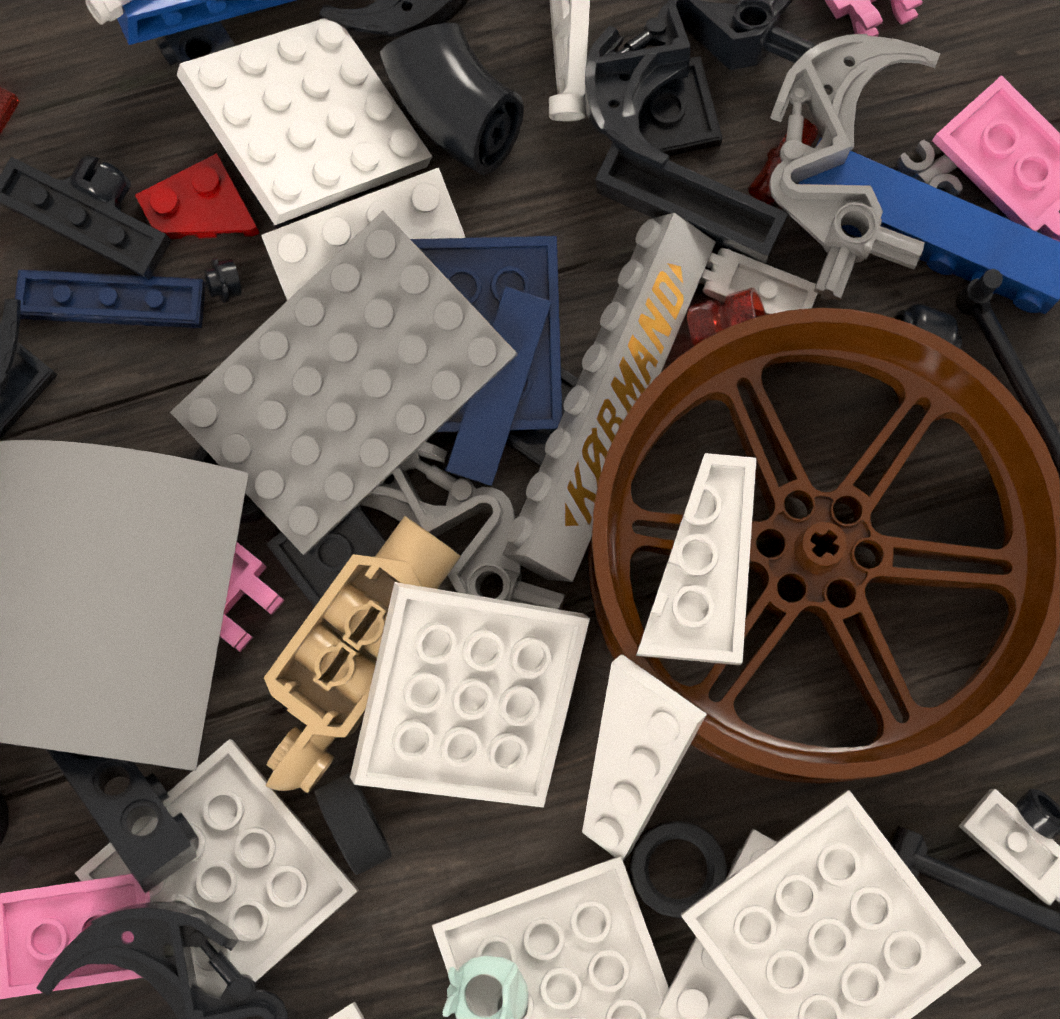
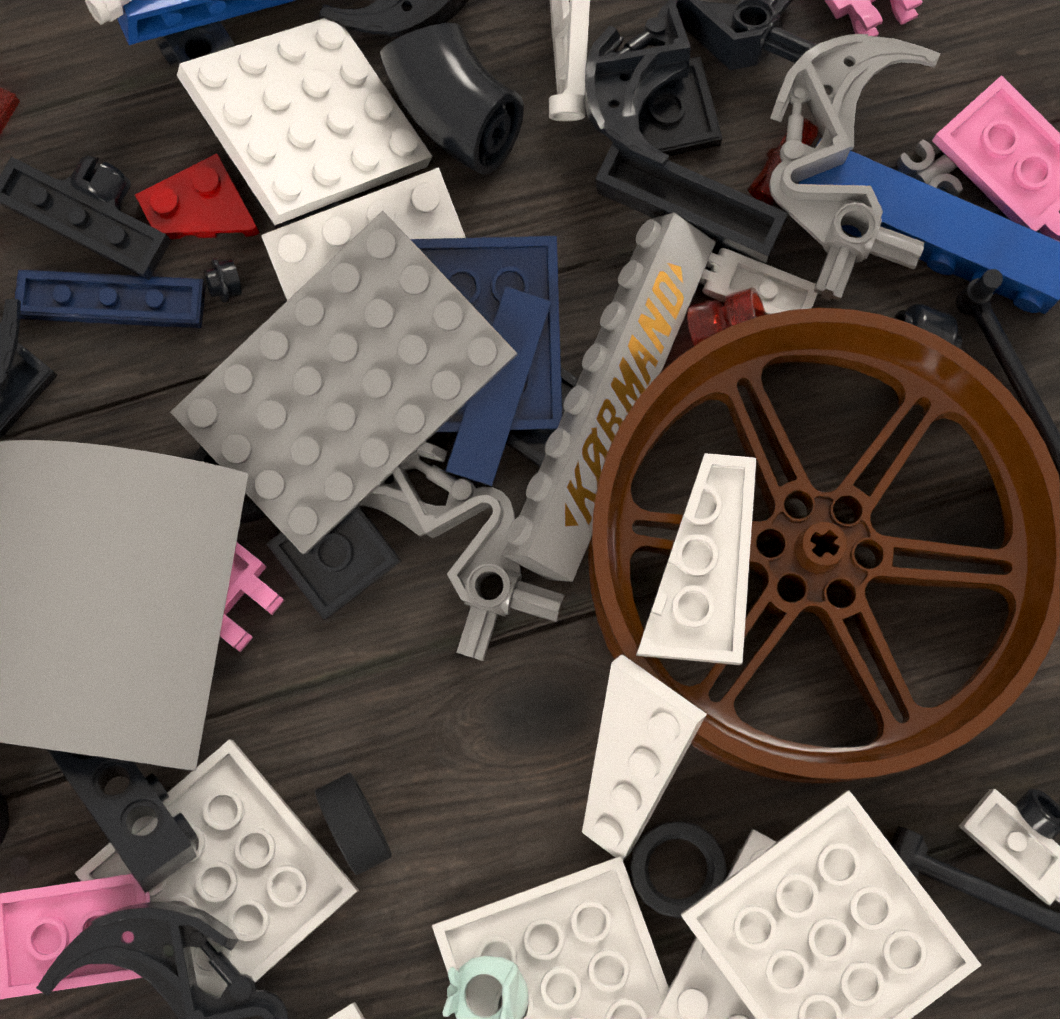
tan brick [264,516,461,793] -> none
white plate [350,582,590,808] -> none

